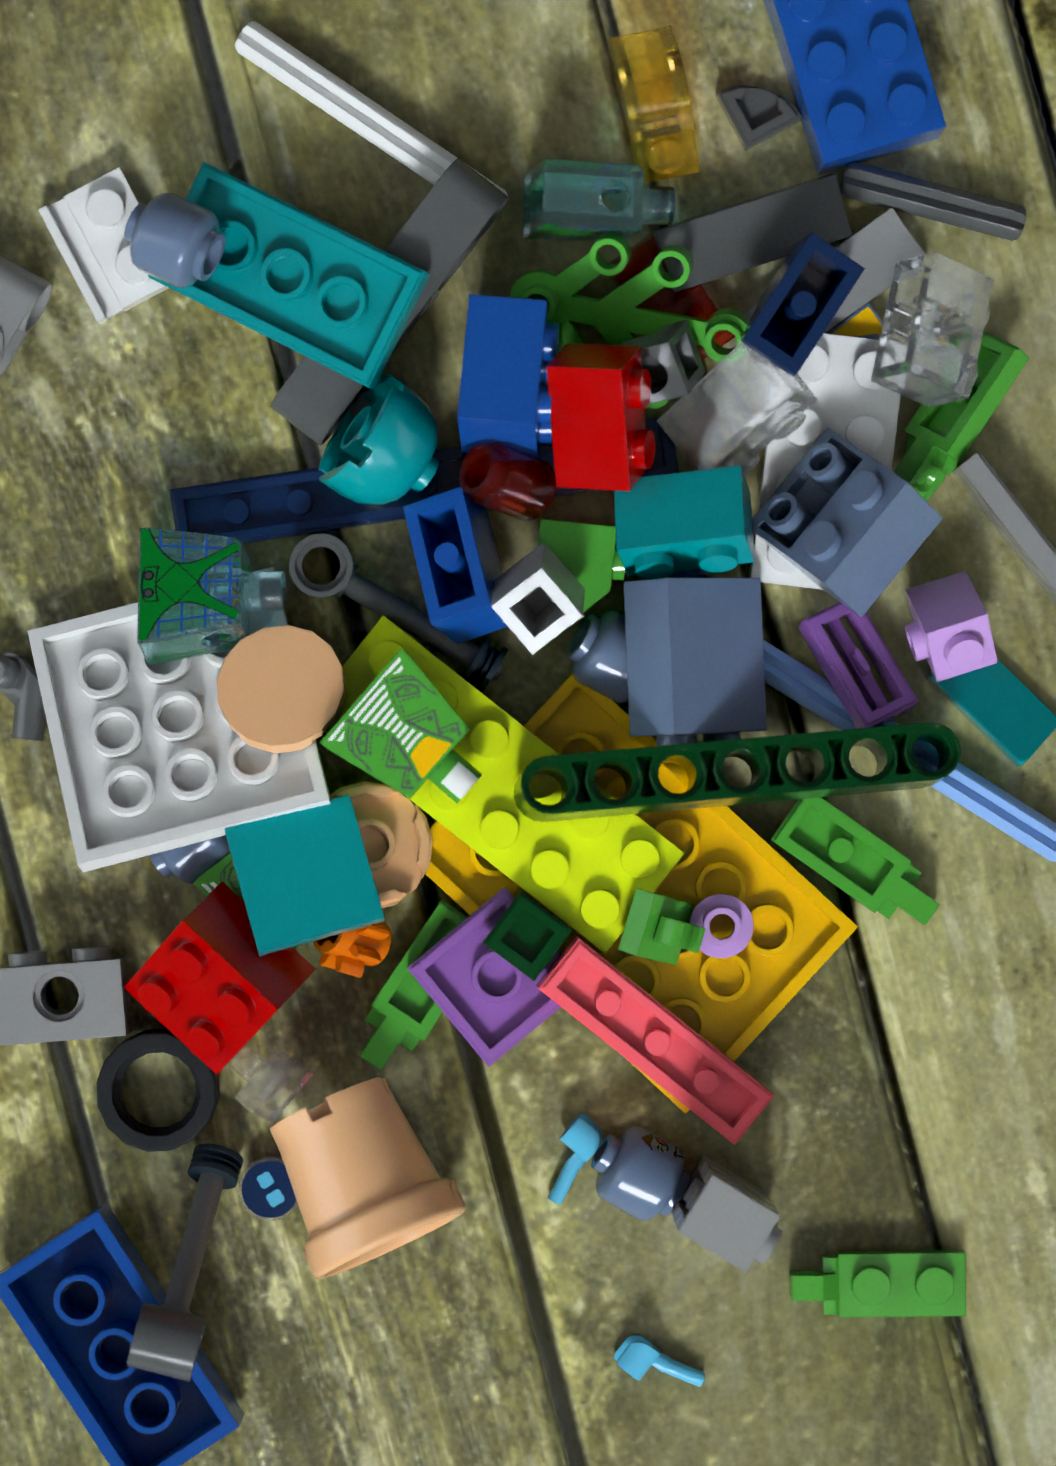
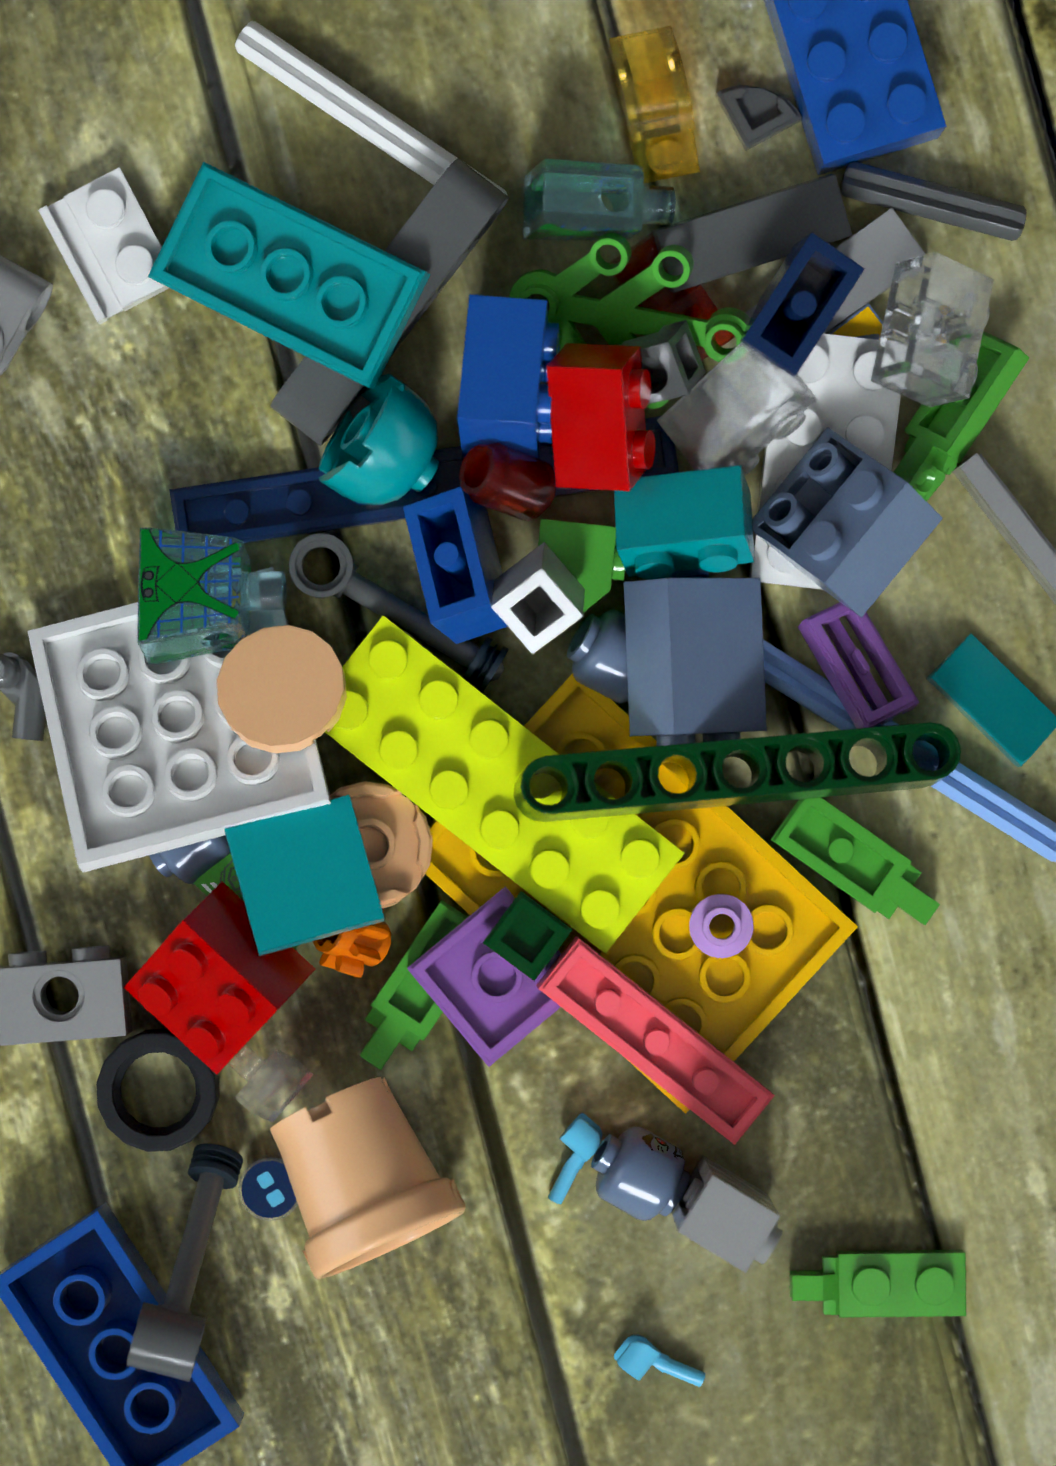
sand blue head [124,192,226,288] -> none
bright green torso [320,649,482,803] -> none
bright green tile [618,888,706,965] -> none
lavender brick [904,571,998,682] -> none

